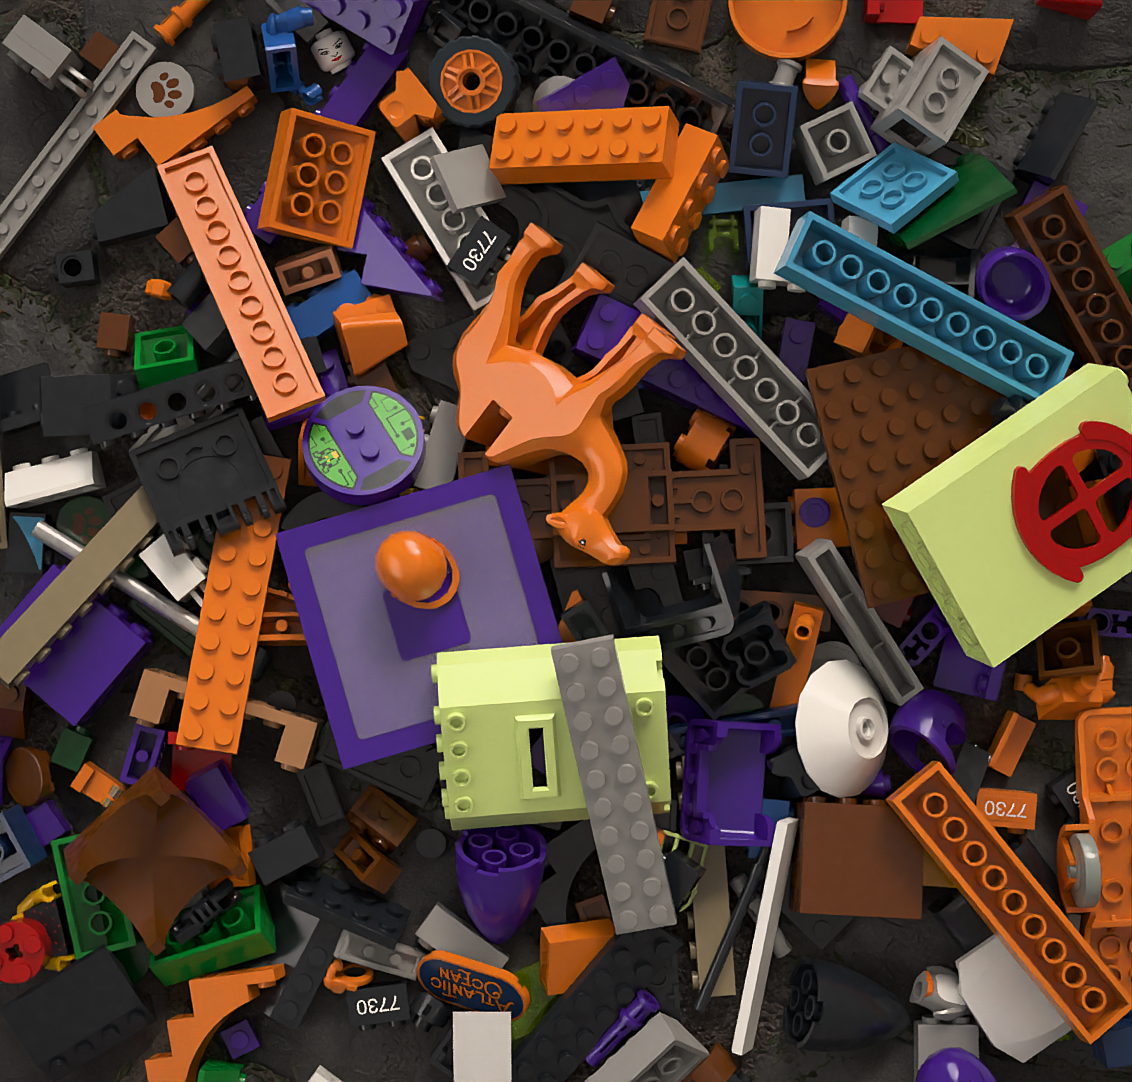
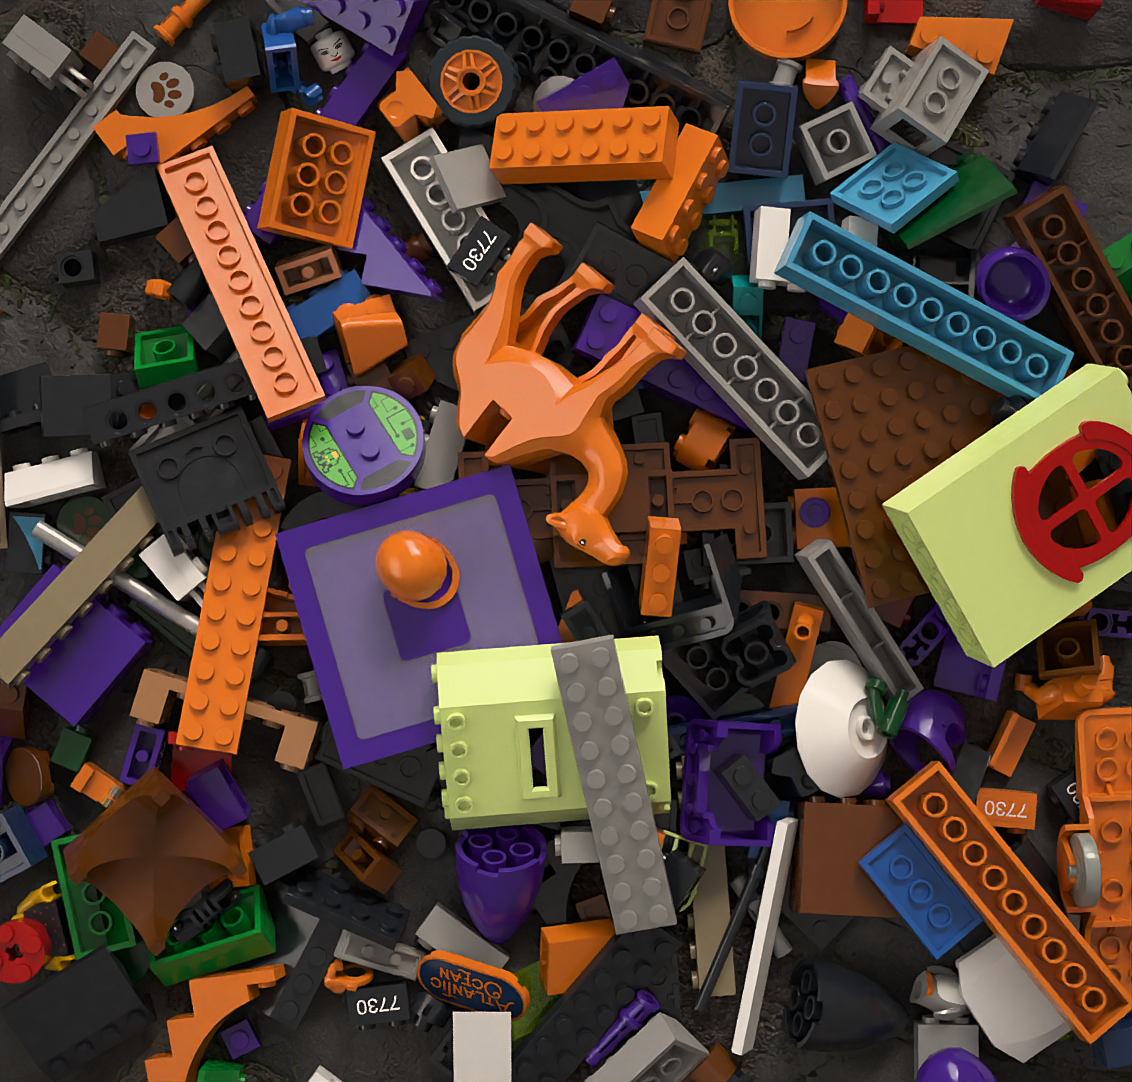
none -> dark purple plate [125,132,161,167]
none -> light grey bush [297,670,323,704]
none -> reddish brown brick [387,352,436,401]
none -> light grey brick [555,826,599,864]
none -> orange brick [639,516,681,617]
none -> black piece [693,247,733,287]
none -> black piece [713,753,781,822]
none -> blue plate [857,823,983,959]
none -> dark green plant [864,678,909,739]

